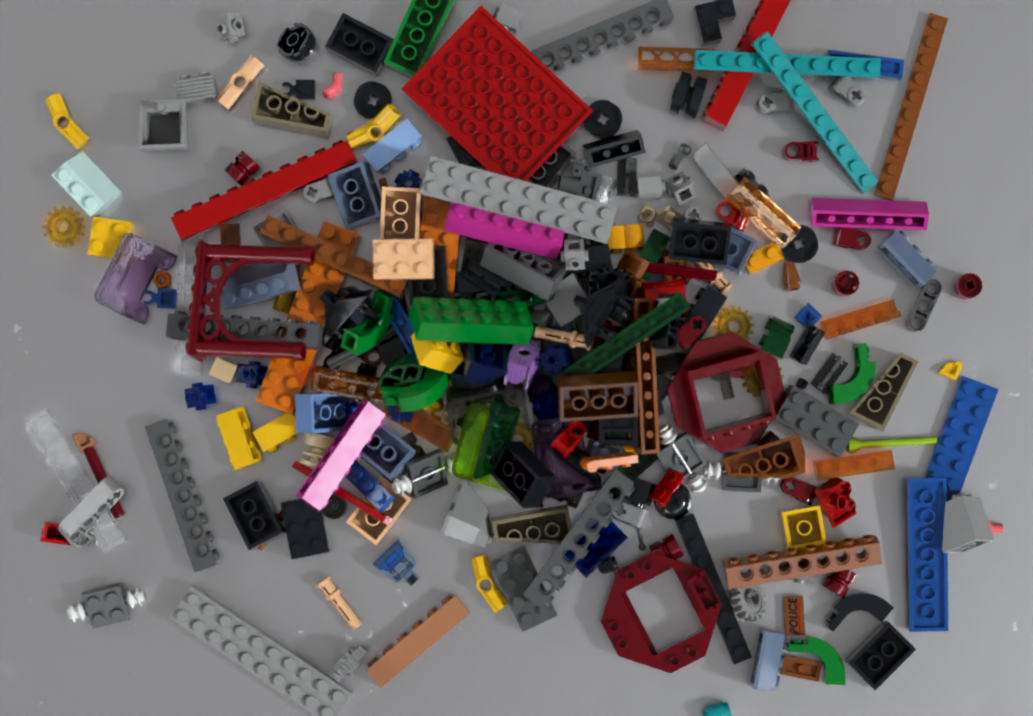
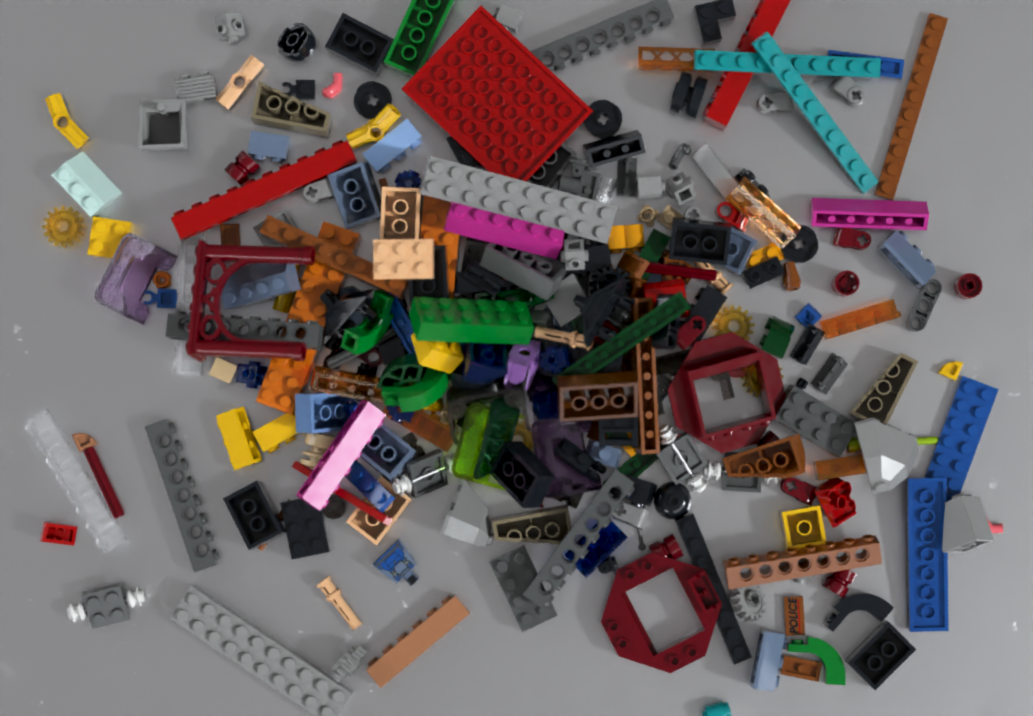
light grey beam [58,476,124,549] -> none
clear blue brick [184,382,216,411] -> none
yellow piece [471,554,509,613] -> none
red piece [550,421,586,459] -> none
orange plate [580,452,638,473] -> none
red hinge [648,468,686,508] -> none
dark red piece [781,141,819,162] -> none
green arch [827,343,876,404] -> none
none -> sand blue brick [248,131,291,163]
none -> black hinge [742,257,785,289]
none -> light grey brick [854,418,919,494]

